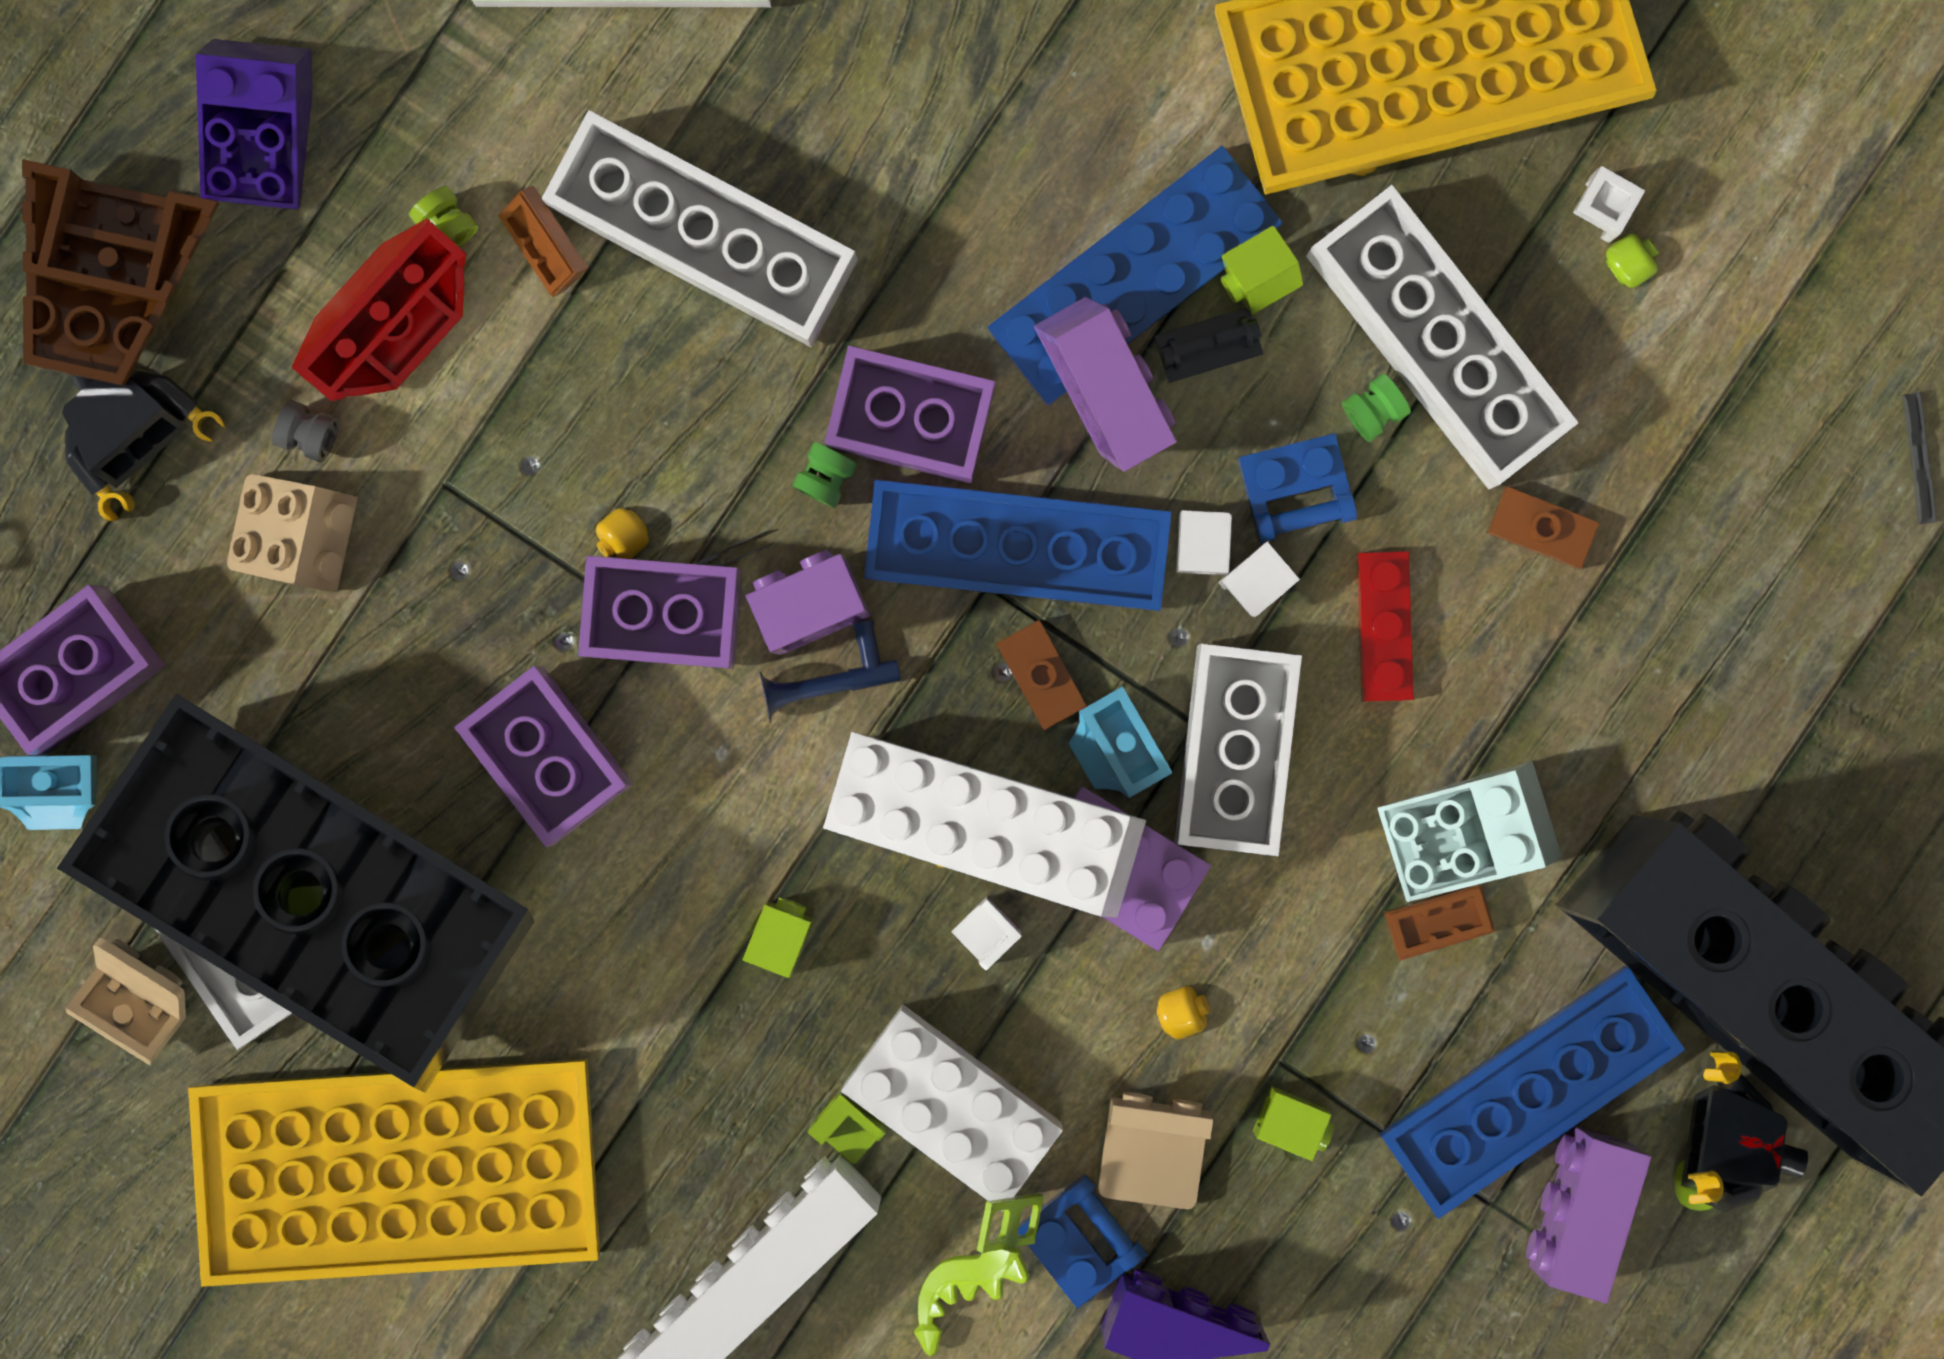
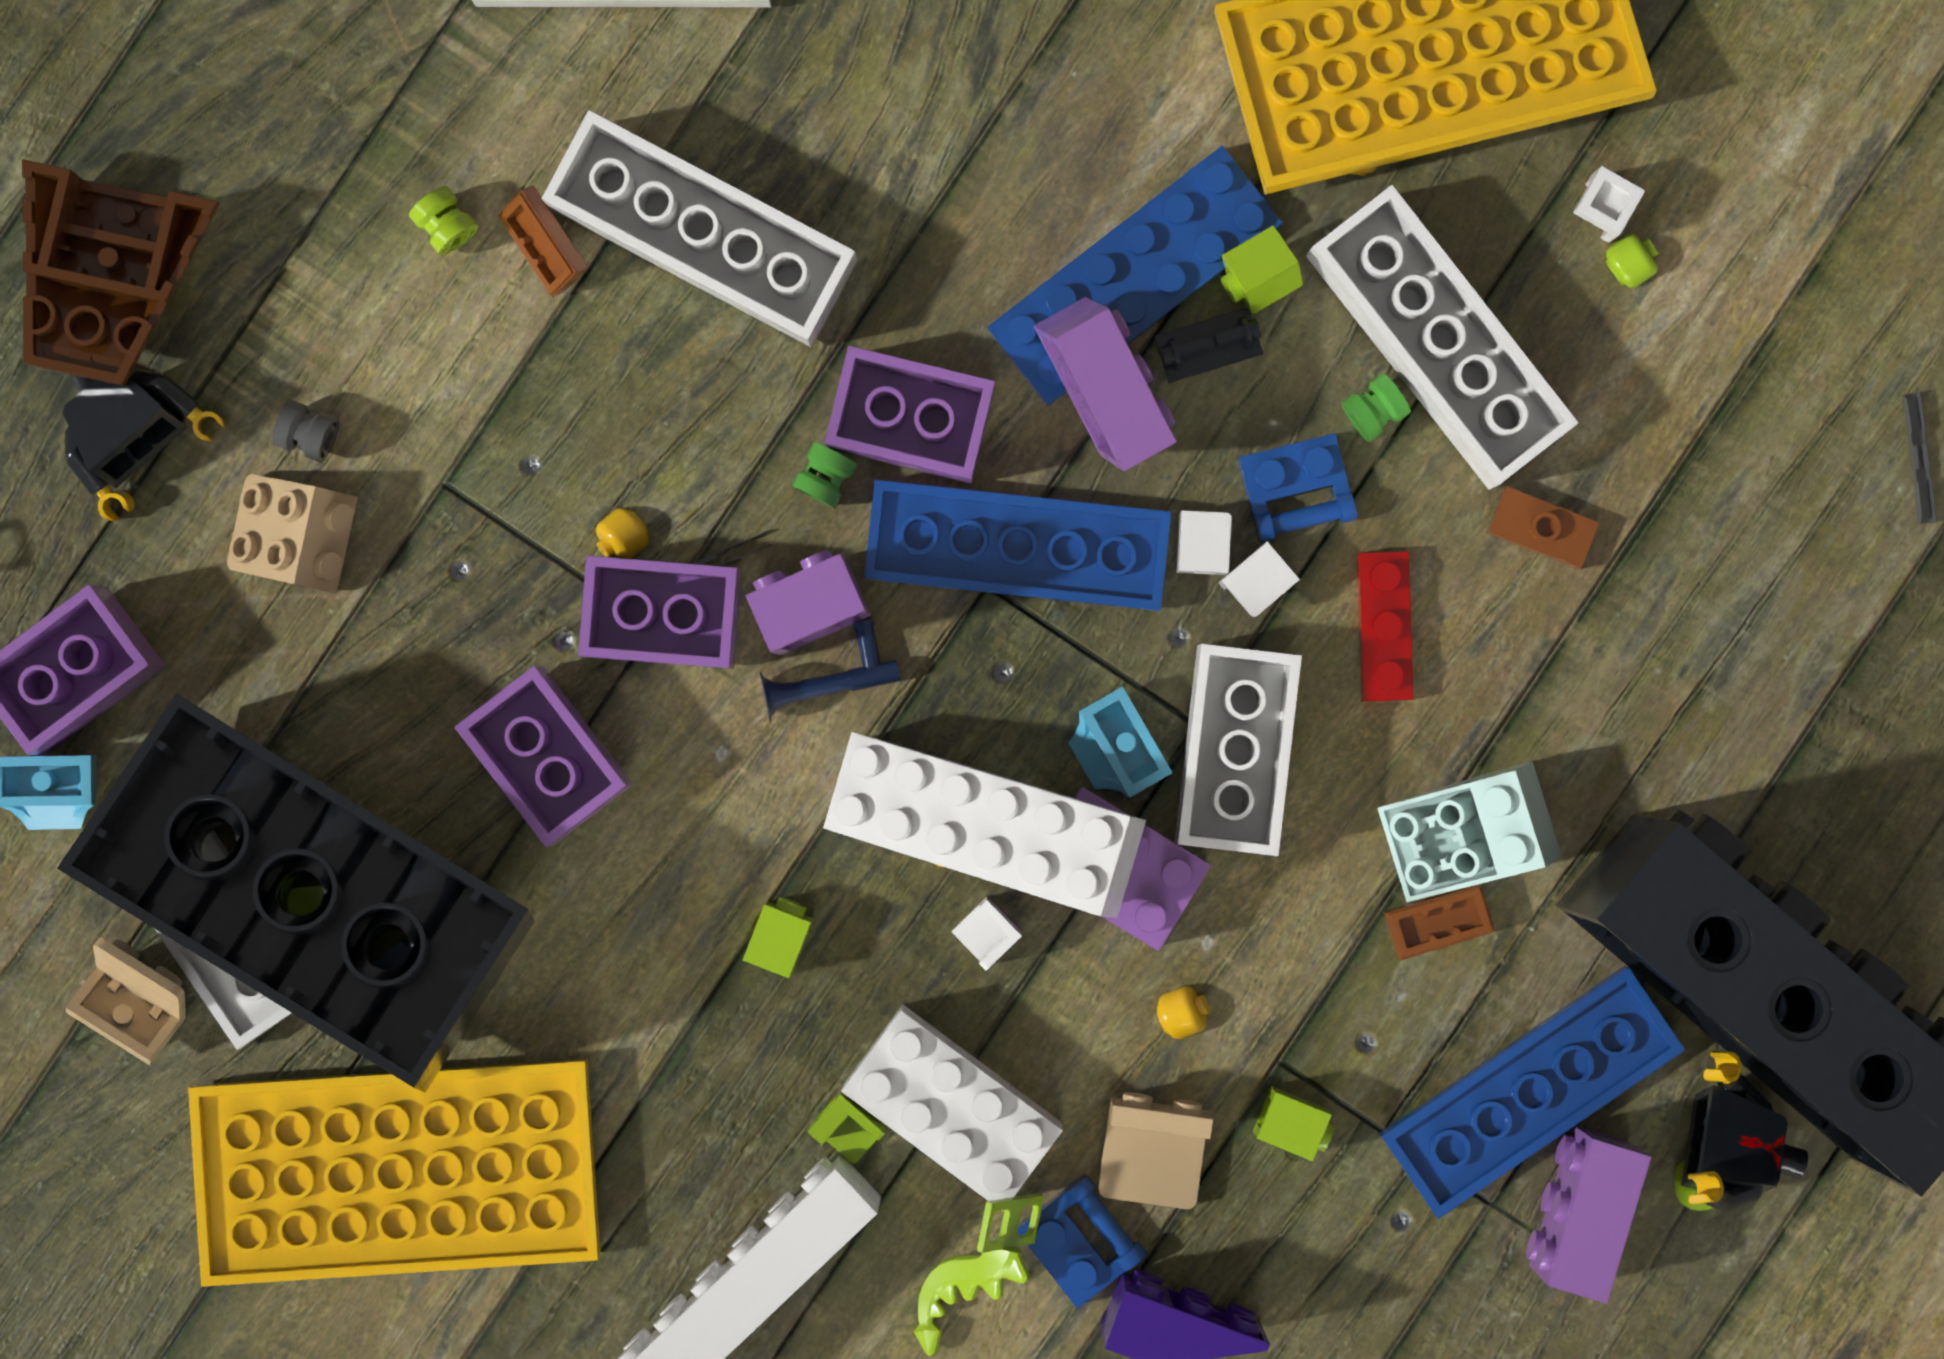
dark purple slope [196,39,312,210] -> none
red wedge [292,218,466,401] -> none
dark orange plate [996,620,1087,730] -> none

